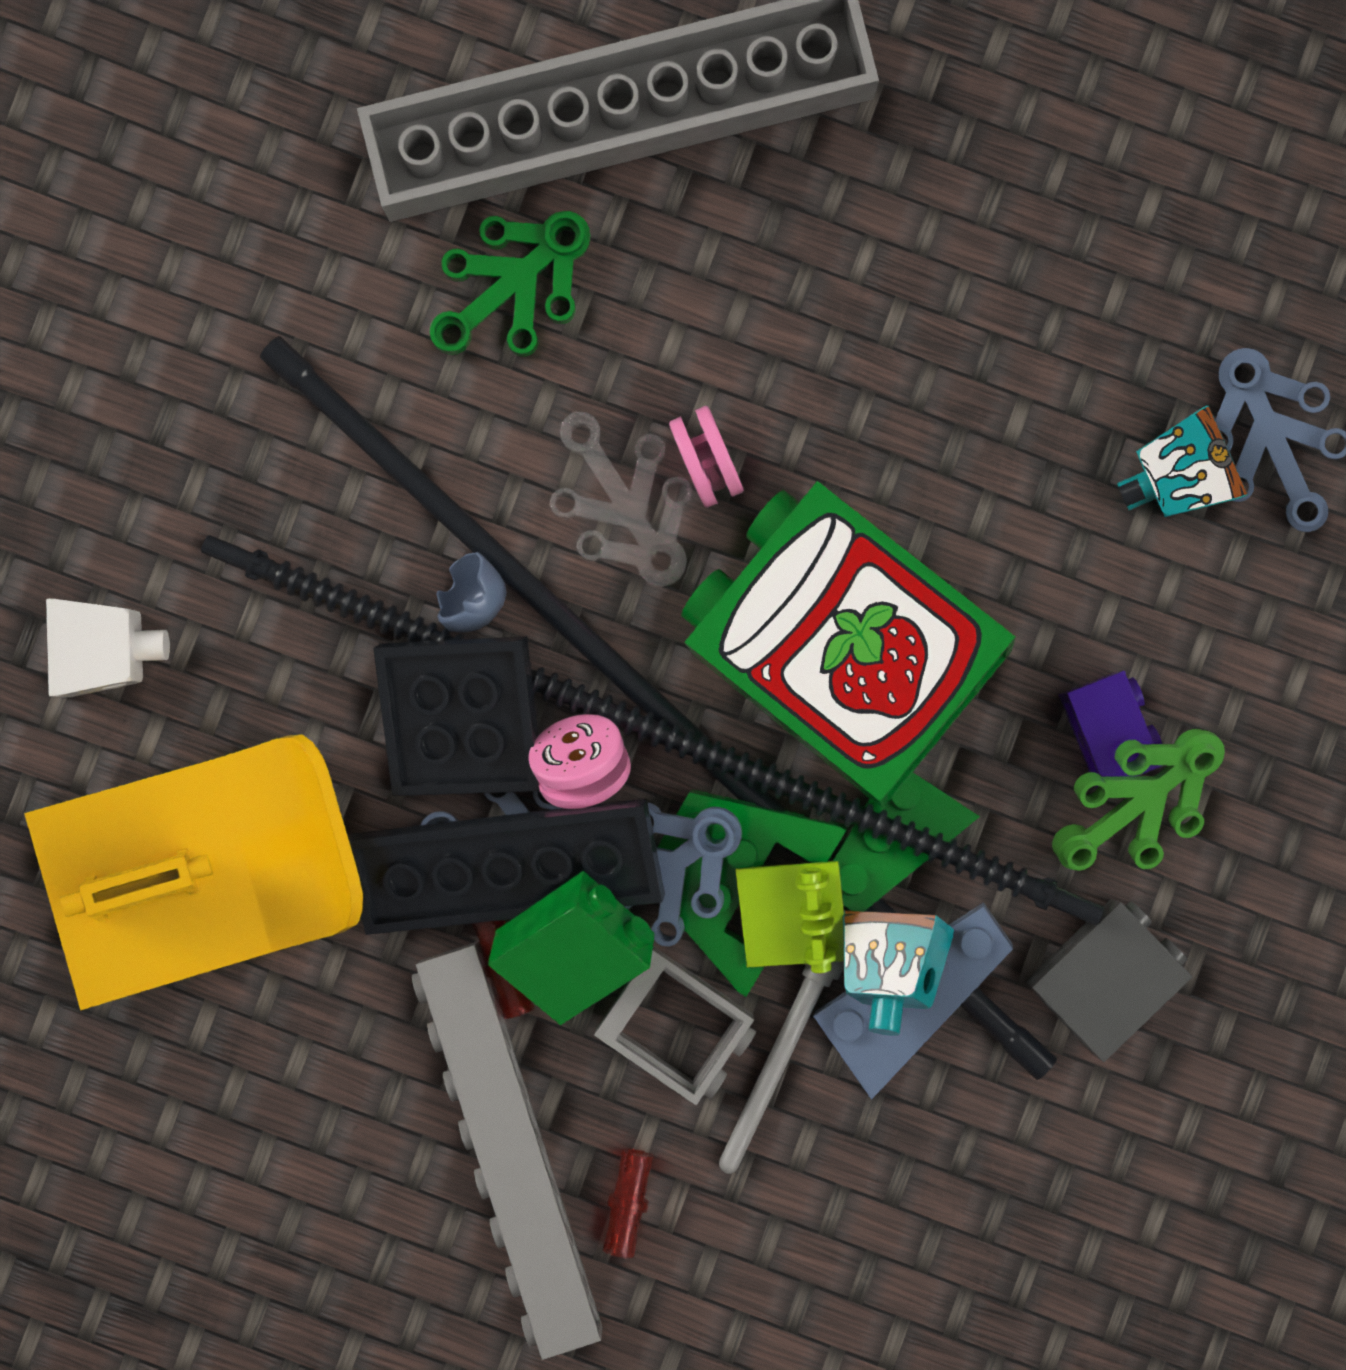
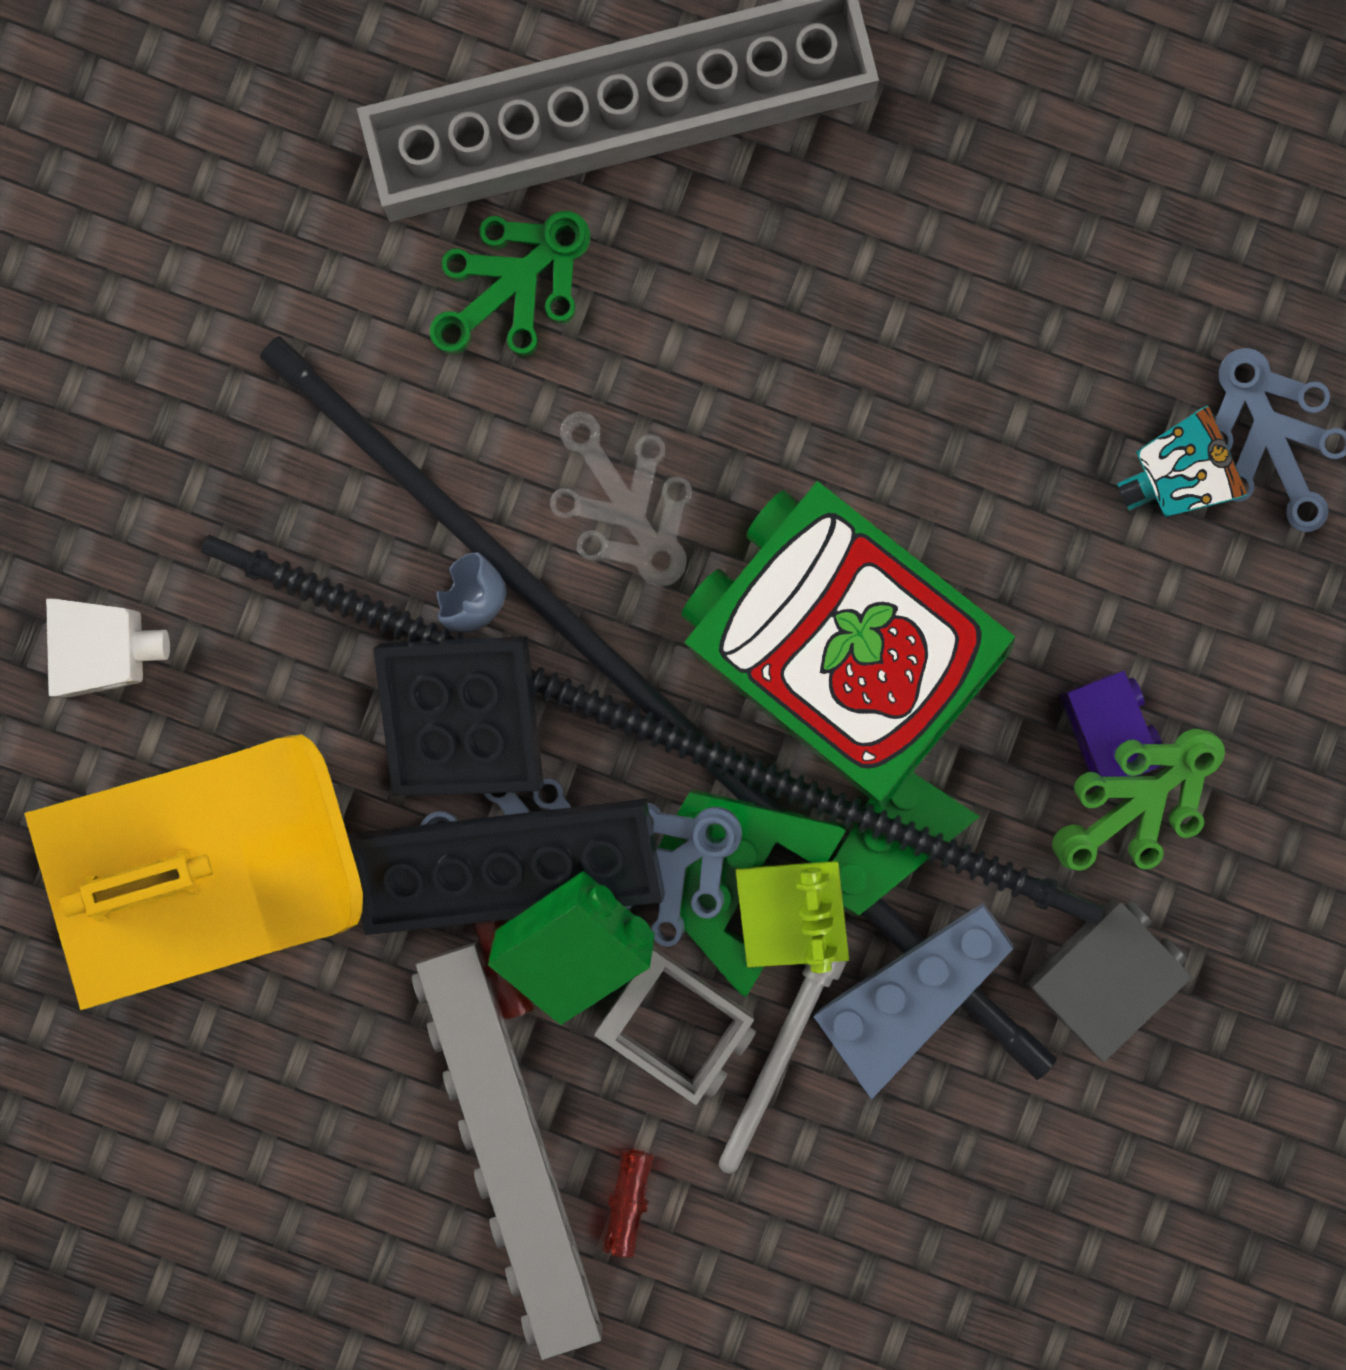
bright pink head [529,714,631,809] -> none
bright pink head [669,406,744,508] -> none
torso [843,911,954,1036] -> none

